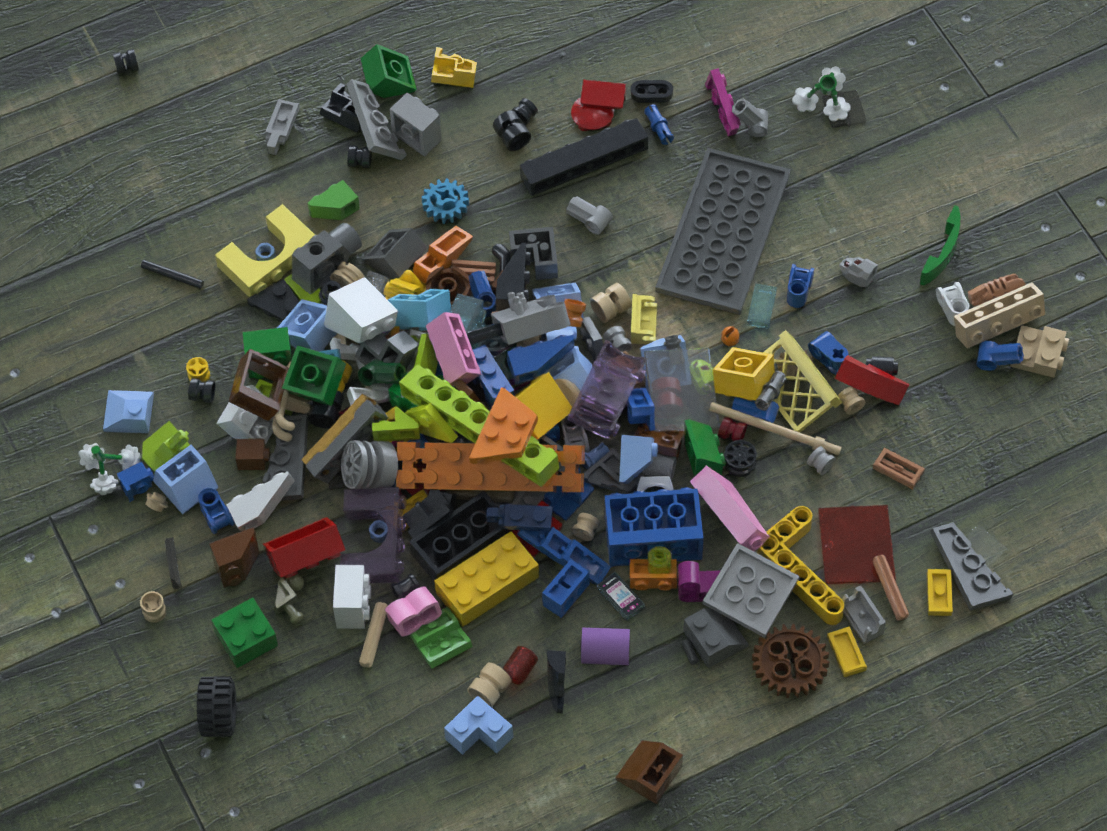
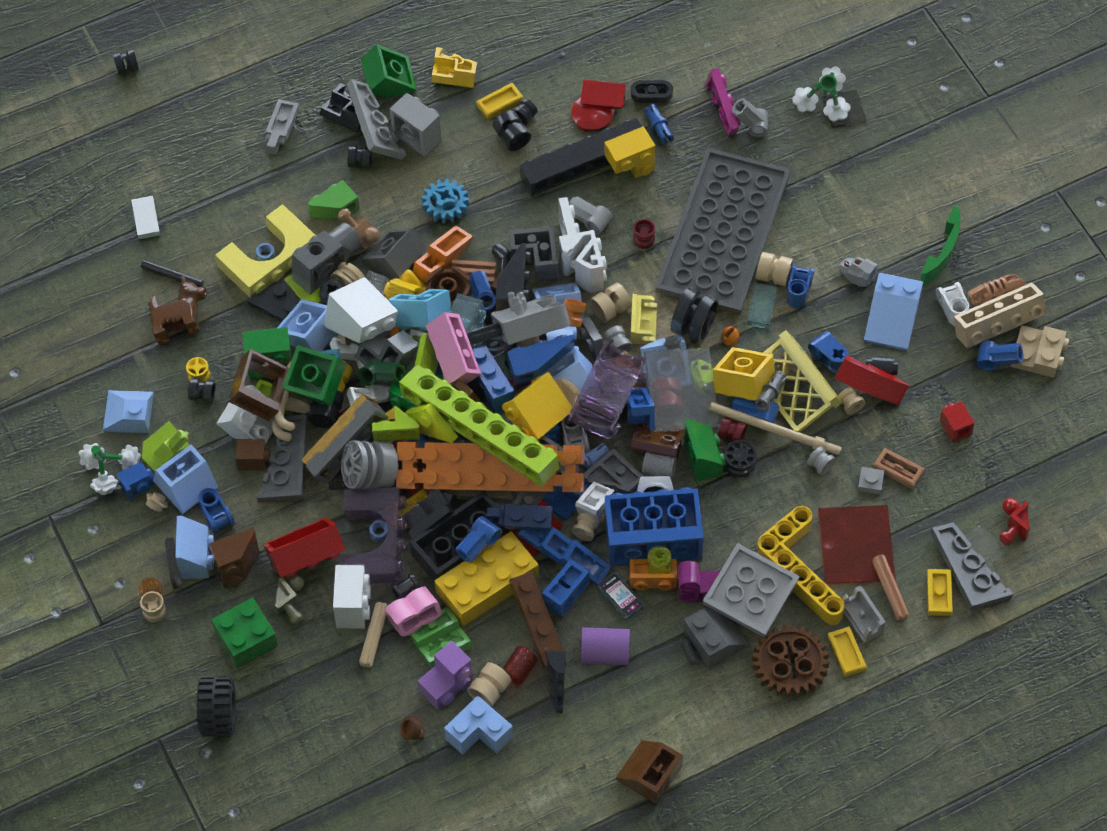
white slope [226,471,295,531] -> none
orange wing [469,387,538,464] -> none
light blue slope [619,435,658,484] -> none
bright pink slope [690,466,770,551] -> none
none -> white tile [131,196,160,239]
none -> clear orange plate [138,577,162,597]
none -> reddish brown animal [147,275,207,346]
none -> light blue slope [176,516,214,579]
none -> medium nougat piece [338,209,380,249]
none -> reddish brown tile [400,716,425,740]
none -> medium lavender brick [418,641,473,710]
none -> blue piece [456,516,502,563]
none -> yellow tile [476,83,524,120]
none -> reddish brown plate [509,572,567,668]
none -> white piece [559,197,607,293]
none -> white slope [575,482,615,522]
none -> yellow brick [604,126,655,178]
none -> dark red wheel [633,219,655,249]
none -> black wheel [670,286,719,344]
none -> tan wheel [756,252,793,287]
none -> light grey plate [858,467,885,495]
none -> light blue slope [863,273,923,351]
none -> red brick [940,401,975,442]
none -> red piece [999,498,1030,545]

